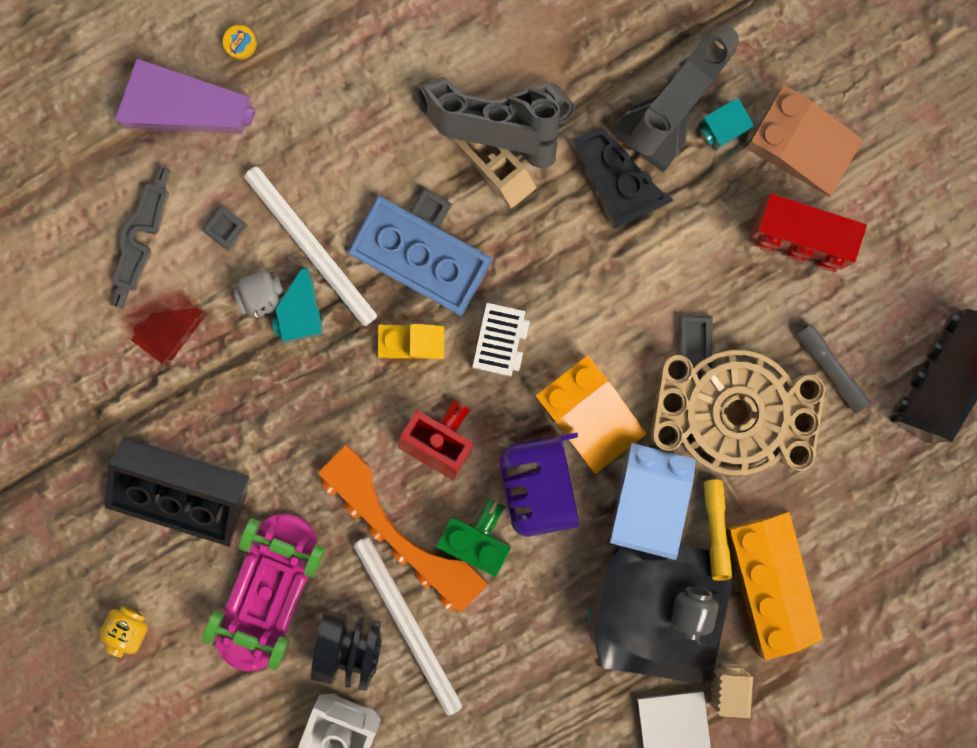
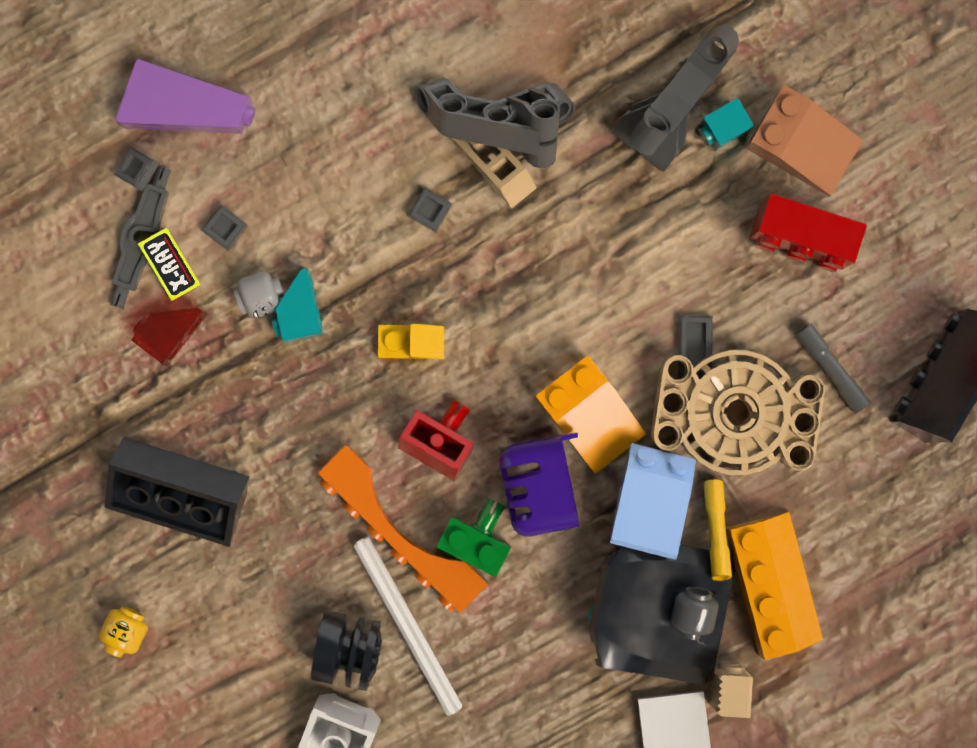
dark pink piece [202,514,326,672] -> none
yellow tile [223,25,257,60] -> none
white axle [244,167,377,326] -> none
medium blue tile [347,195,494,316] -> none
white brick [472,303,530,377] -> none
black wing [570,126,674,230] -> none
none -> dark grey tile [114,147,159,191]
none -> tile [138,228,200,301]

